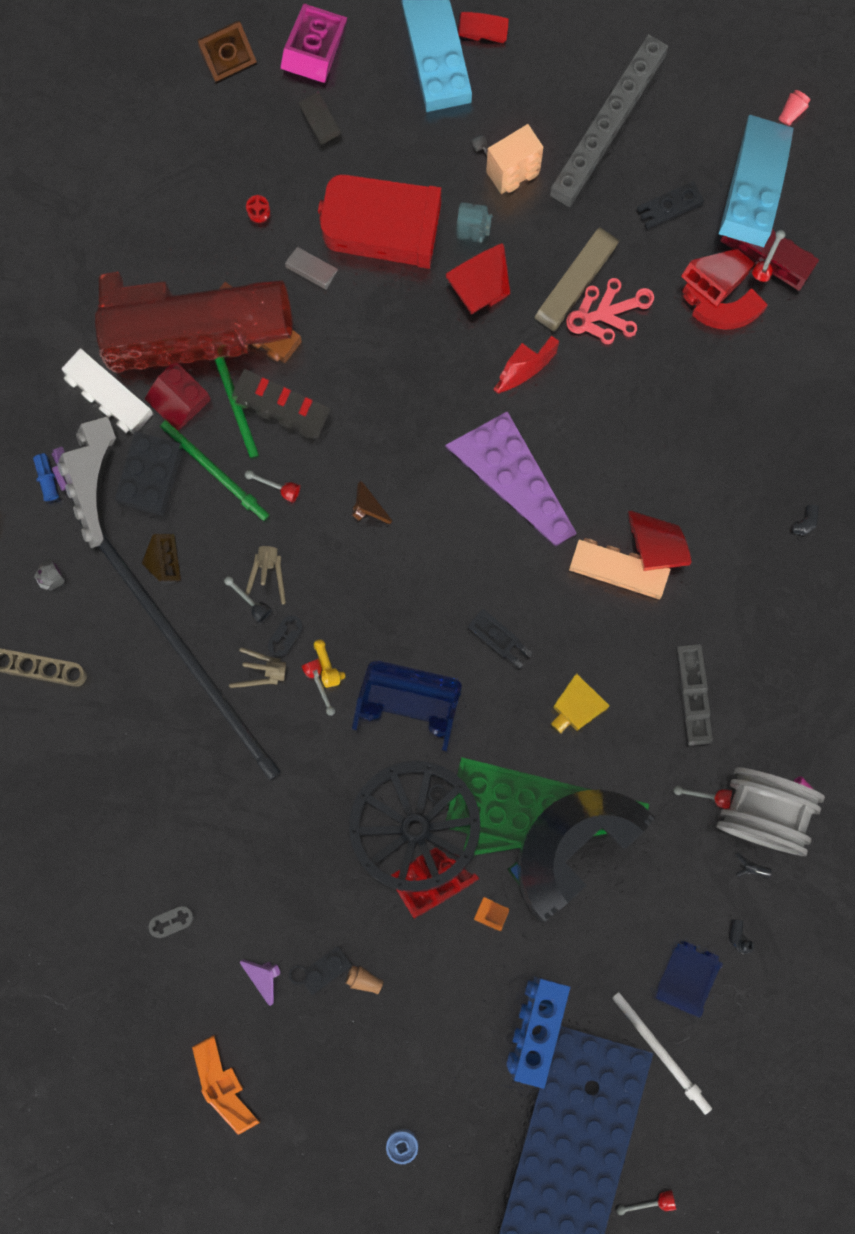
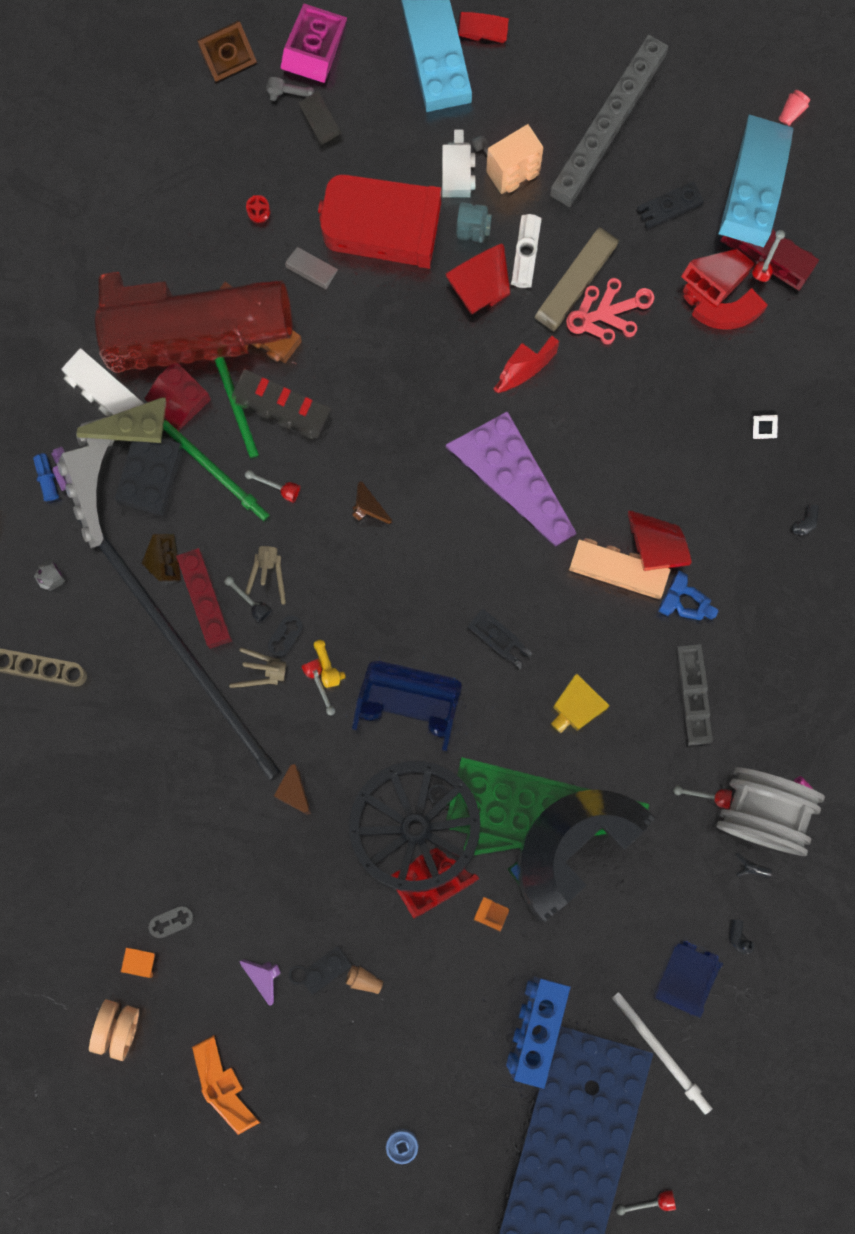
none -> olive wing [77,398,166,443]
none -> light nougat wheel [89,999,139,1061]
none -> orange panel [121,948,155,978]
none -> dark red brick [176,548,232,649]
none -> dark grey piece [266,77,315,101]
none -> reddish brown slope [274,764,312,815]
none -> white hinge [442,130,475,197]
none -> white piece [511,214,541,288]
none -> blue piece [658,570,718,620]
none -> slope [752,410,777,439]

